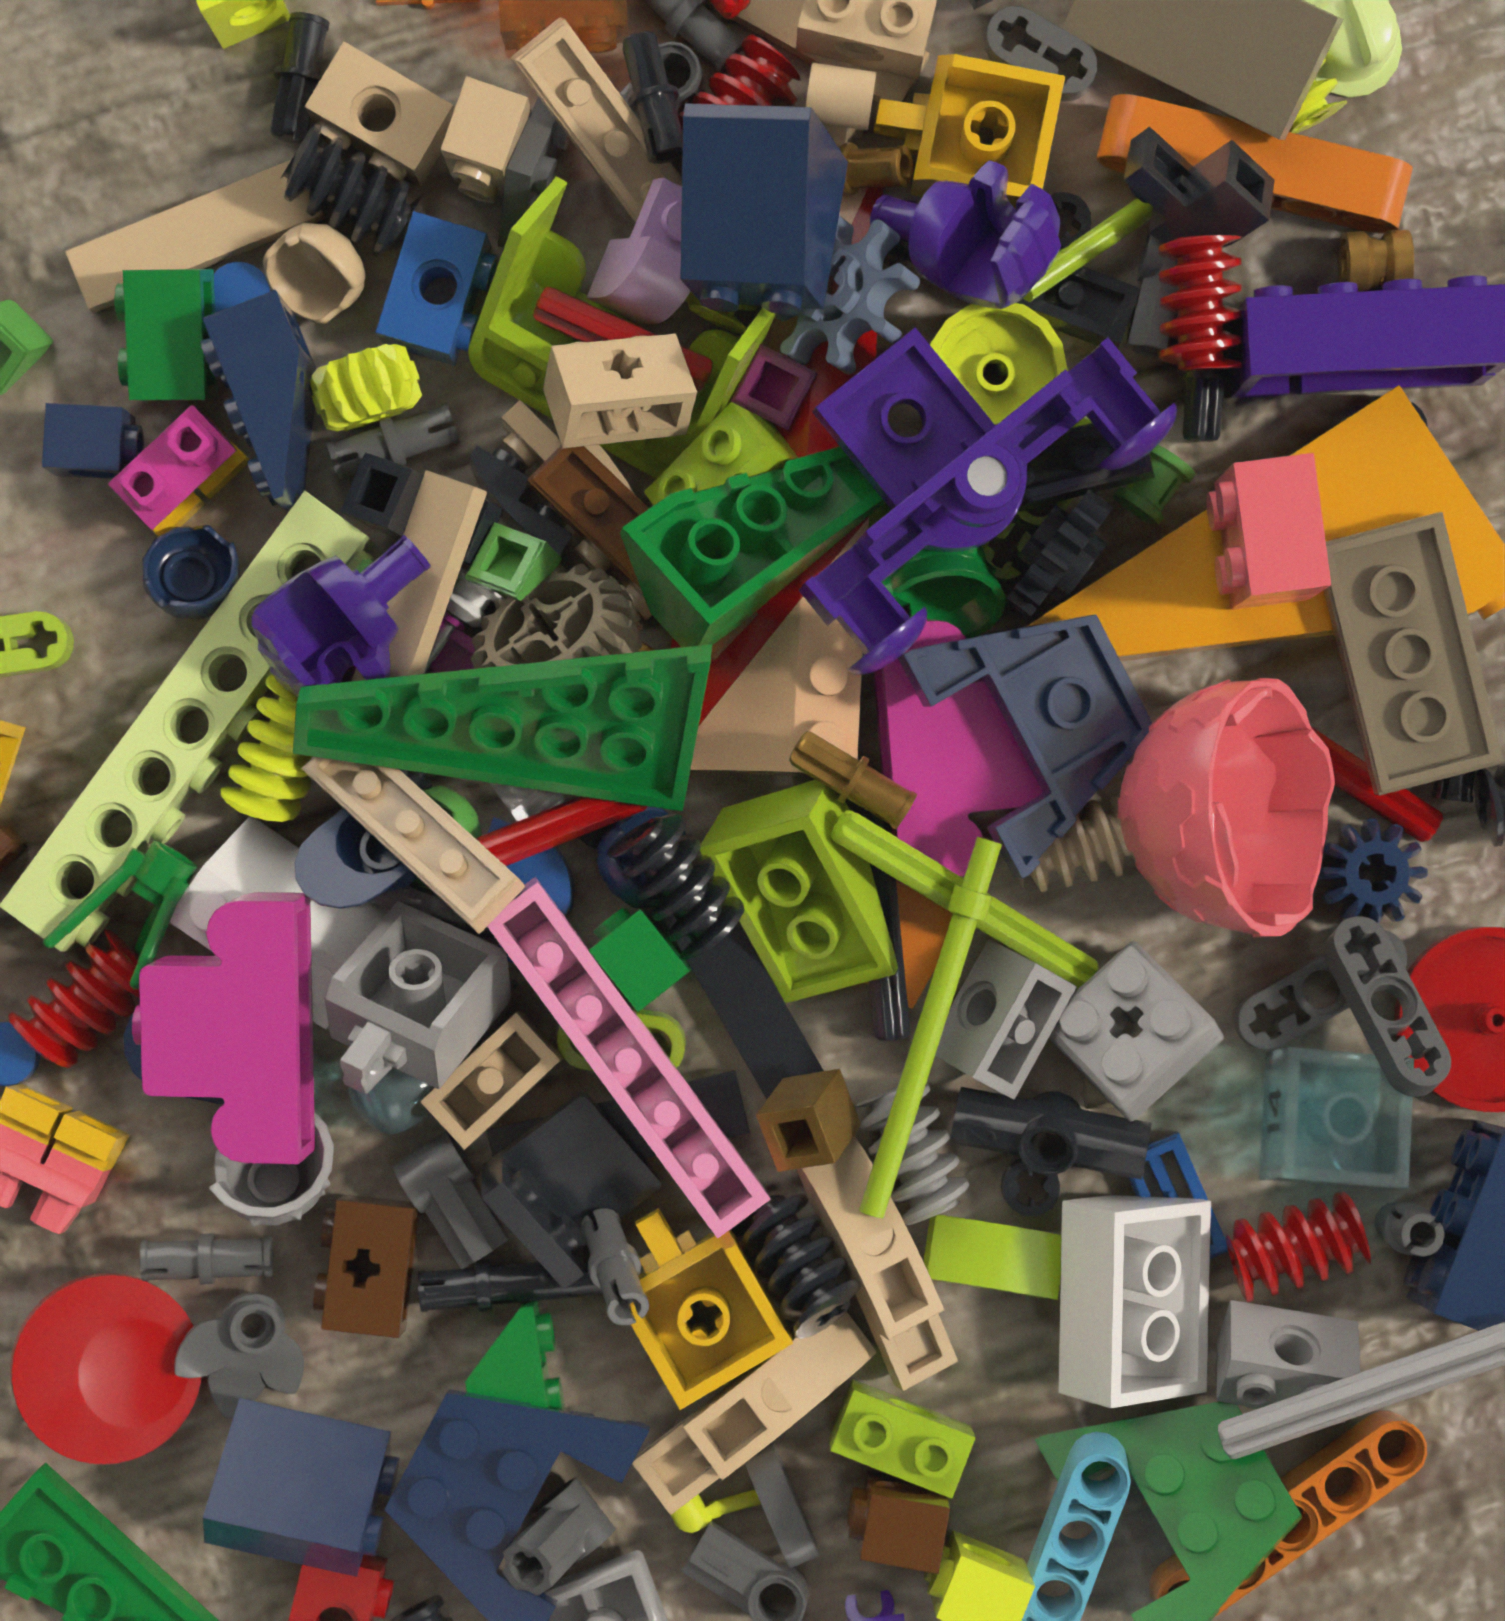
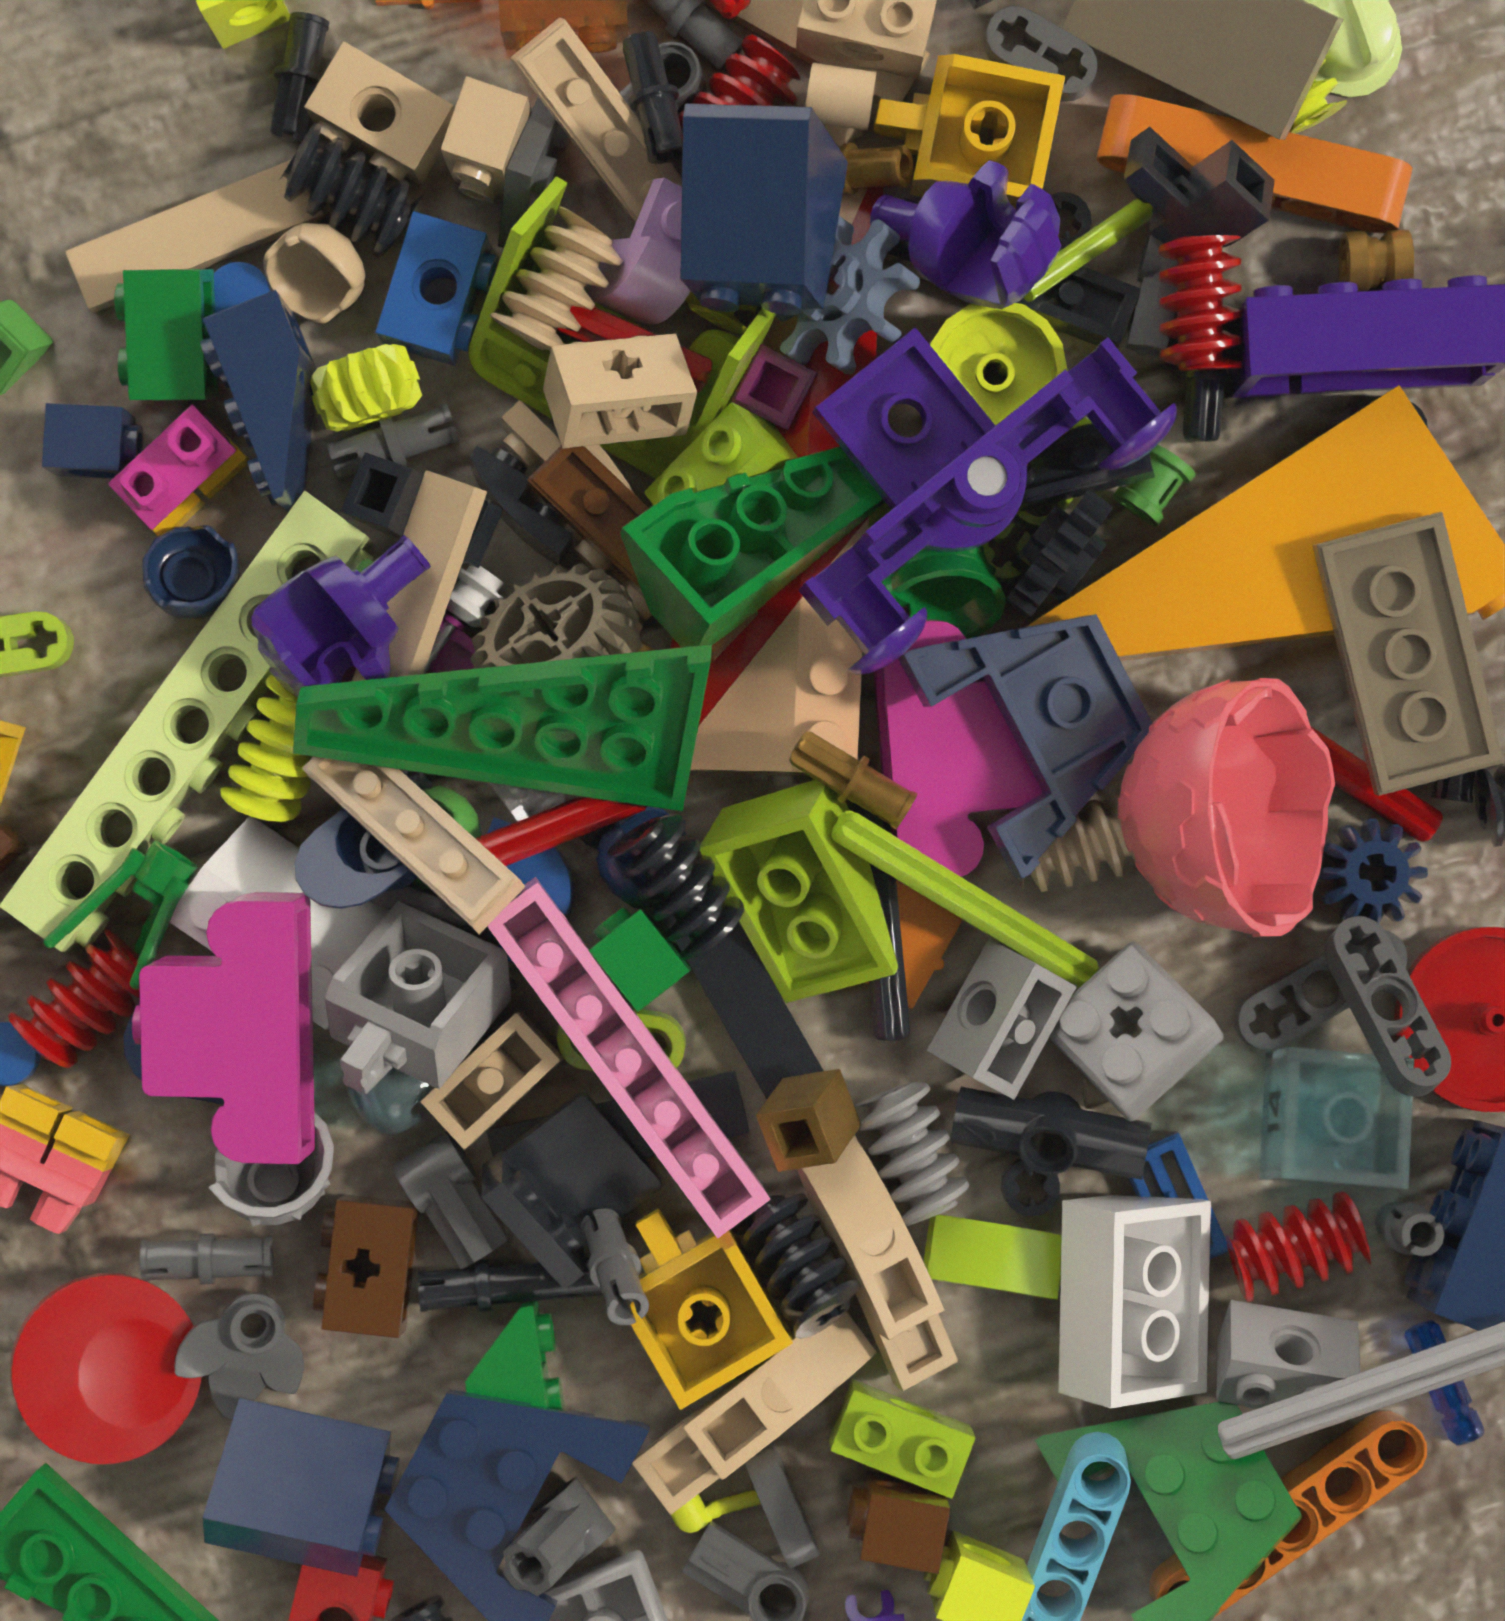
bright green slope [465,522,562,601] -> none
lime bar [859,836,1002,1218] -> none
coral brick [1206,453,1331,610] -> none
none -> tan piece [490,207,623,351]
none -> clear blue axle [1404,1320,1485,1446]

